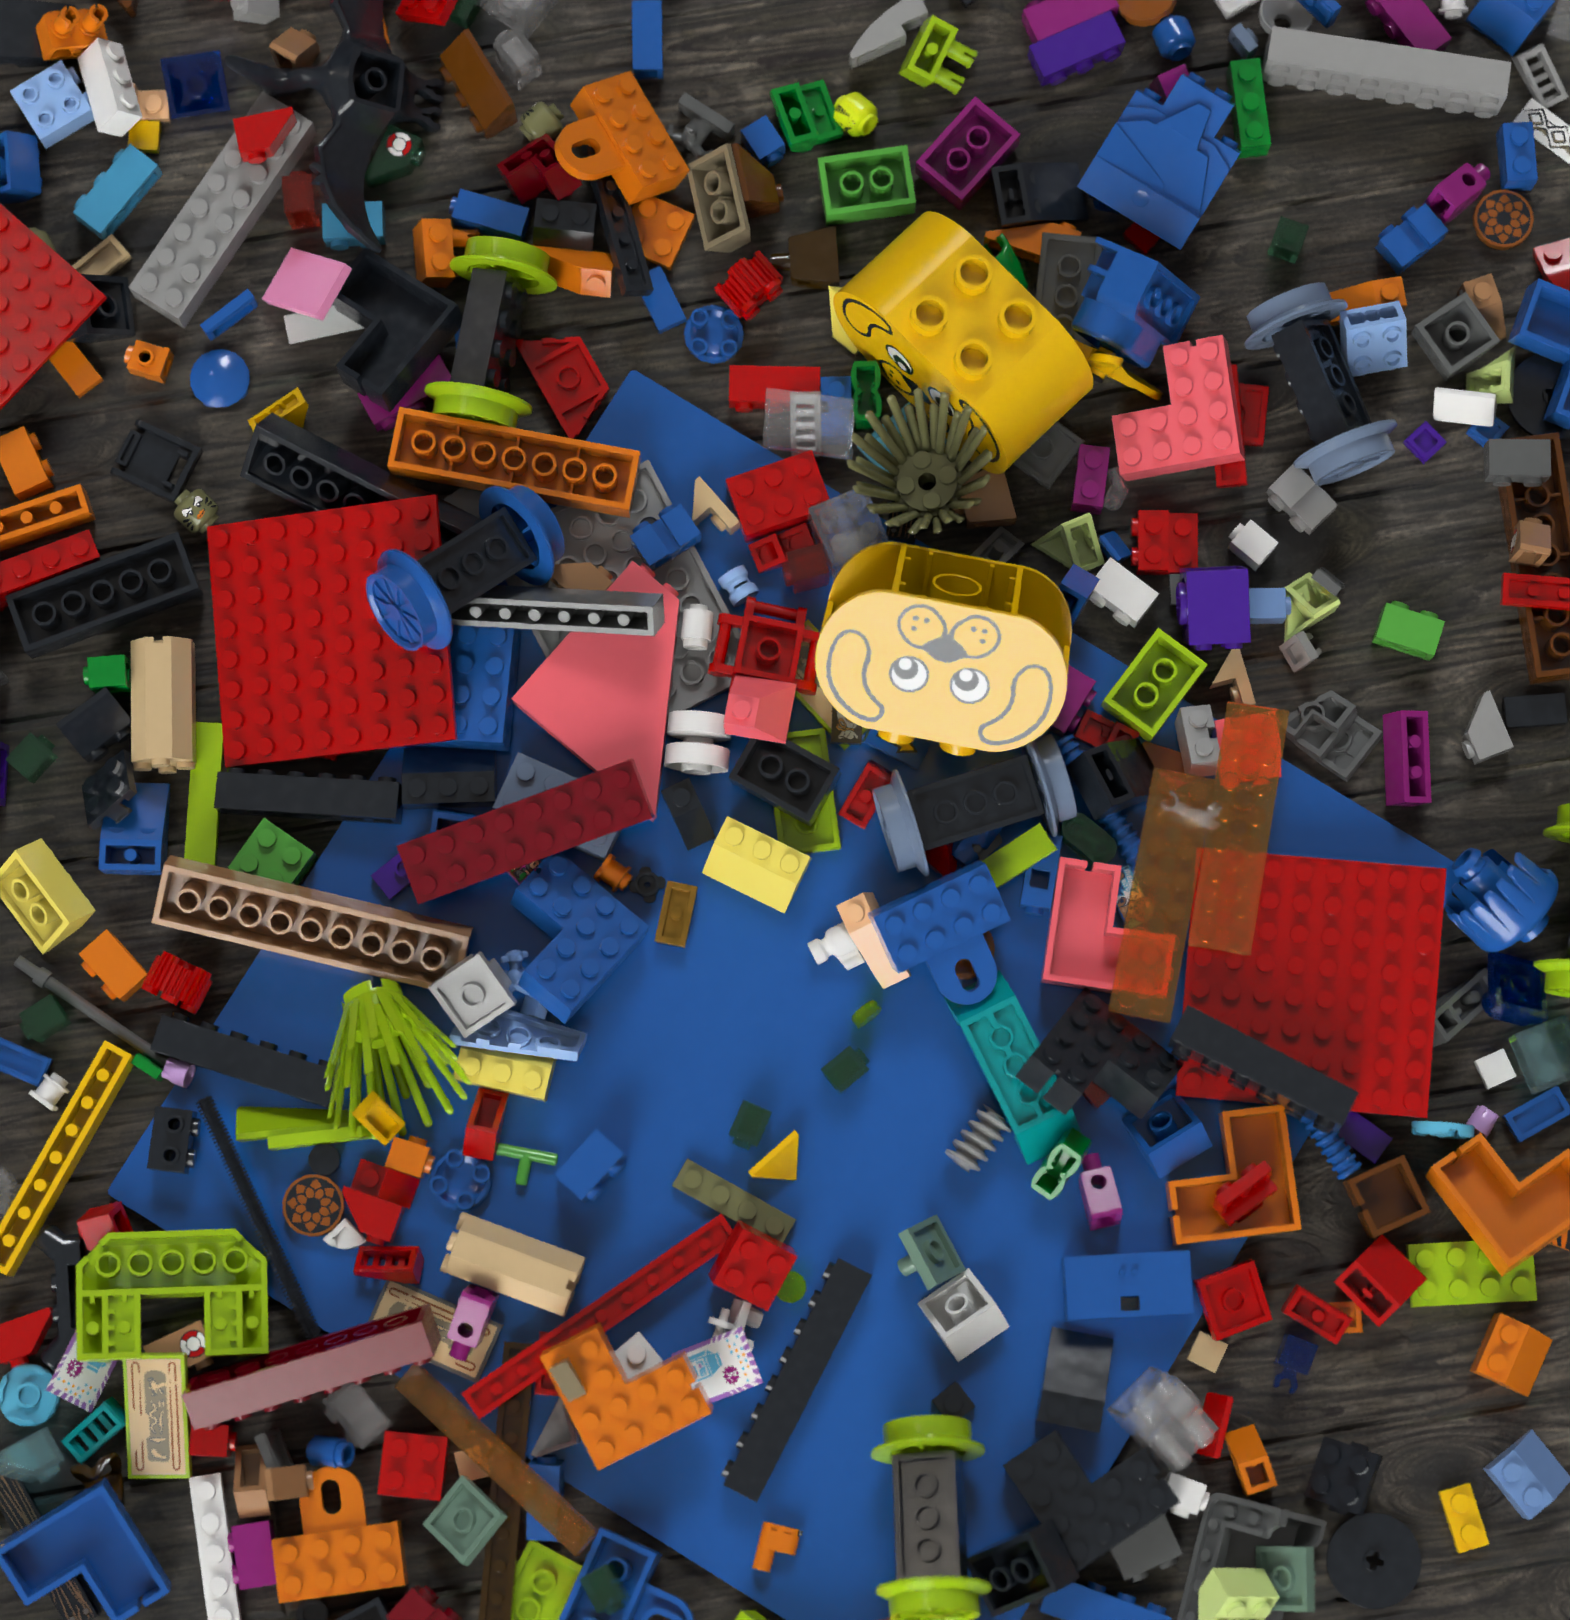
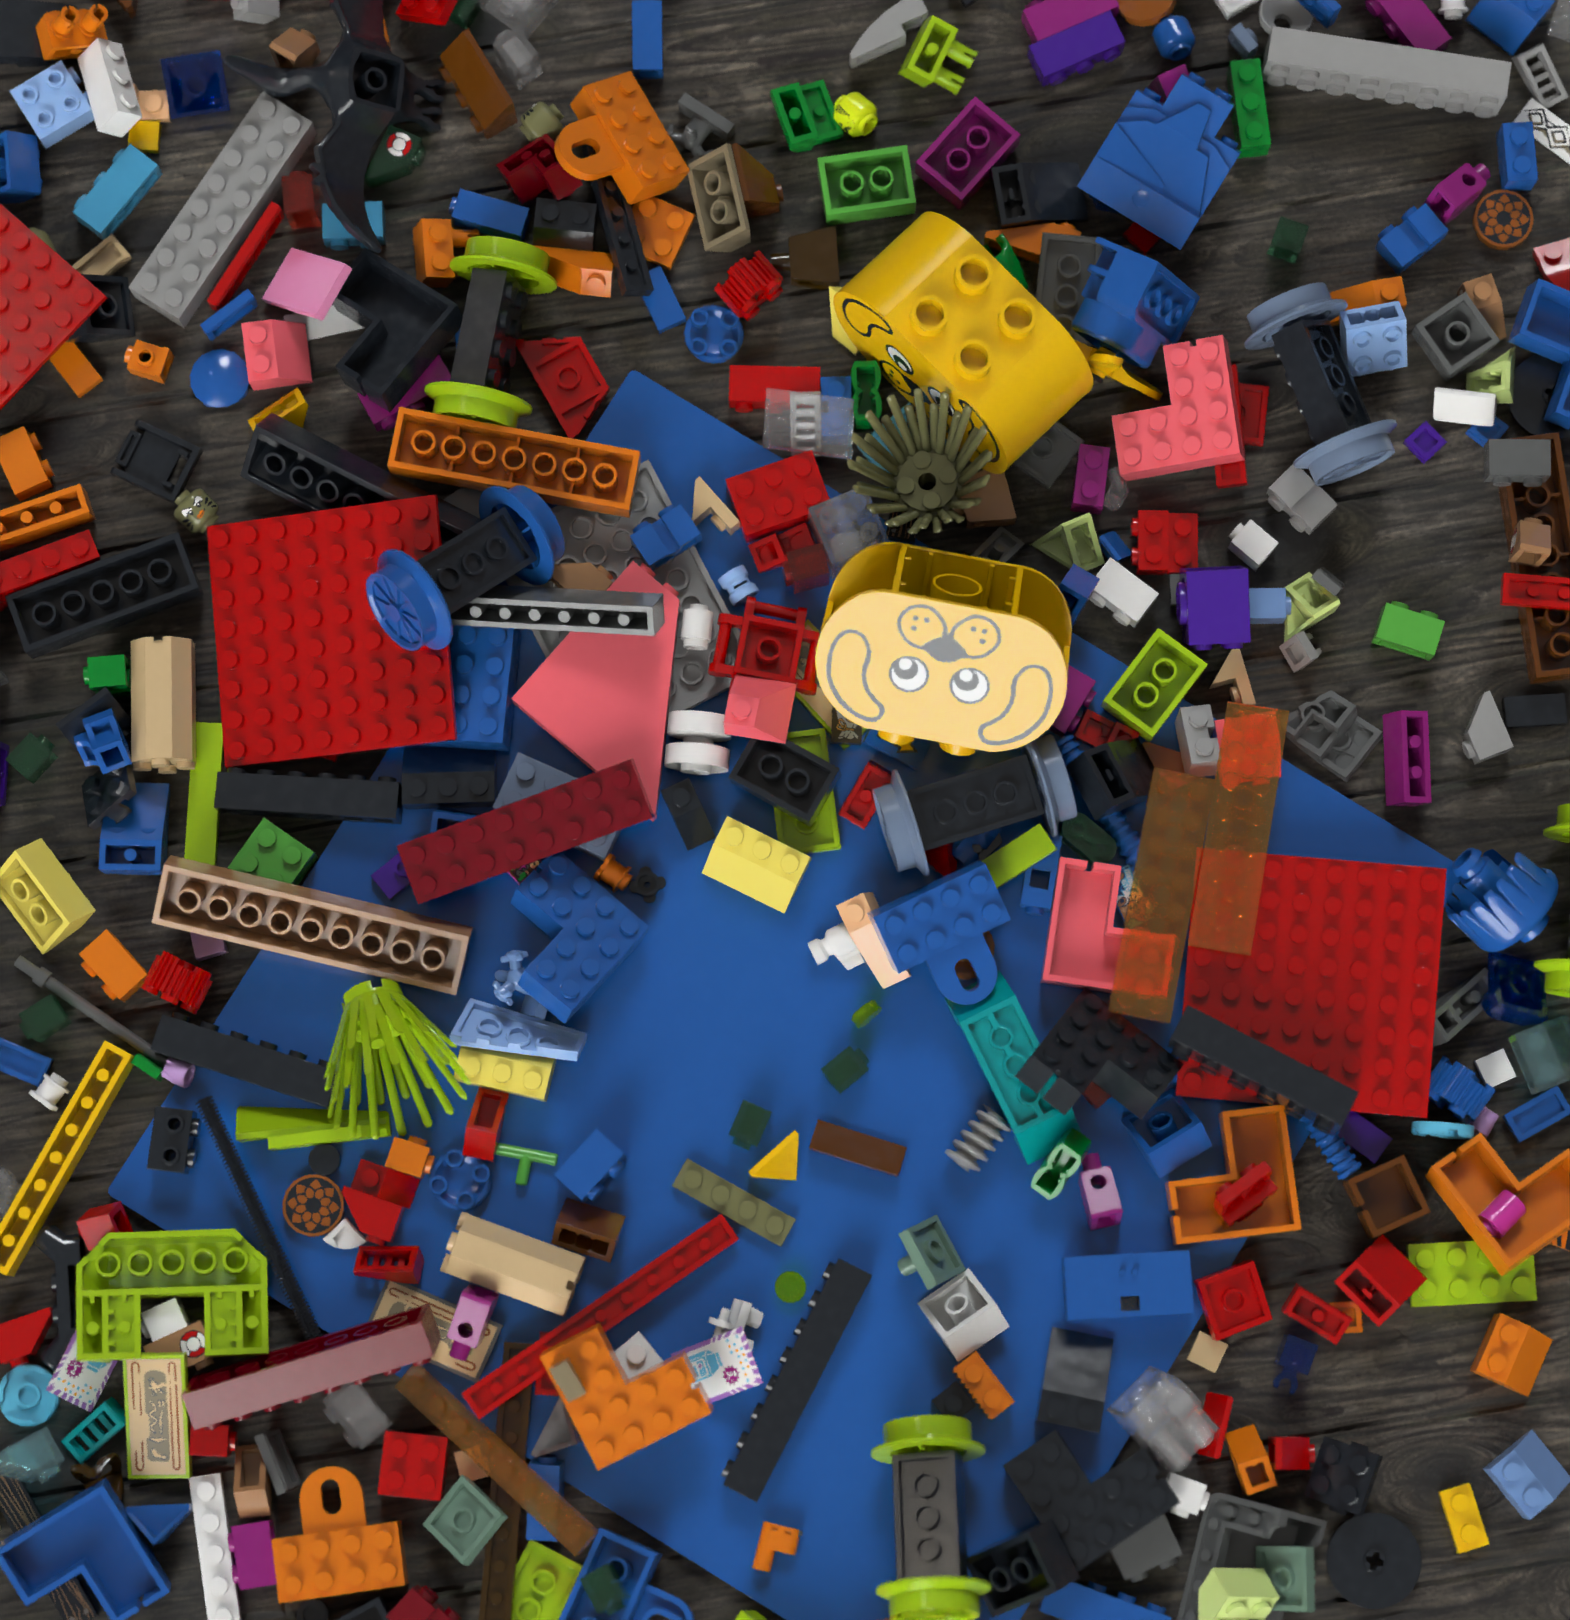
red slope [233,107,297,164] -> none
medium nougat slope [264,1464,314,1501] -> none
blue brick [306,1435,355,1469] -> none
yellow tile [351,1090,406,1146] -> none
light grey panel [428,951,517,1038] -> none
pearl gold plate [654,880,698,948] -> none
red brick [708,1220,798,1312] -> none
blue brick [741,115,785,167] -> none
clear piece [1160,790,1221,830] -> none
none -> blue brick [73,708,132,774]
none -> blue slope [126,1503,193,1545]
none -> white brick [141,1298,191,1342]
none -> lavender slope [190,932,229,962]
none -> red tile [207,201,285,312]
none -> coral slope [241,319,313,391]
none -> reddish brown brick [551,1197,626,1263]
none -> reddish brown slope [809,1119,907,1177]
none -> orange brick [952,1351,1015,1419]
none -> red slope [1268,1436,1315,1470]
none -> blue brick [1429,1056,1495,1125]
none -> dark pink brick [1478,1190,1527,1239]

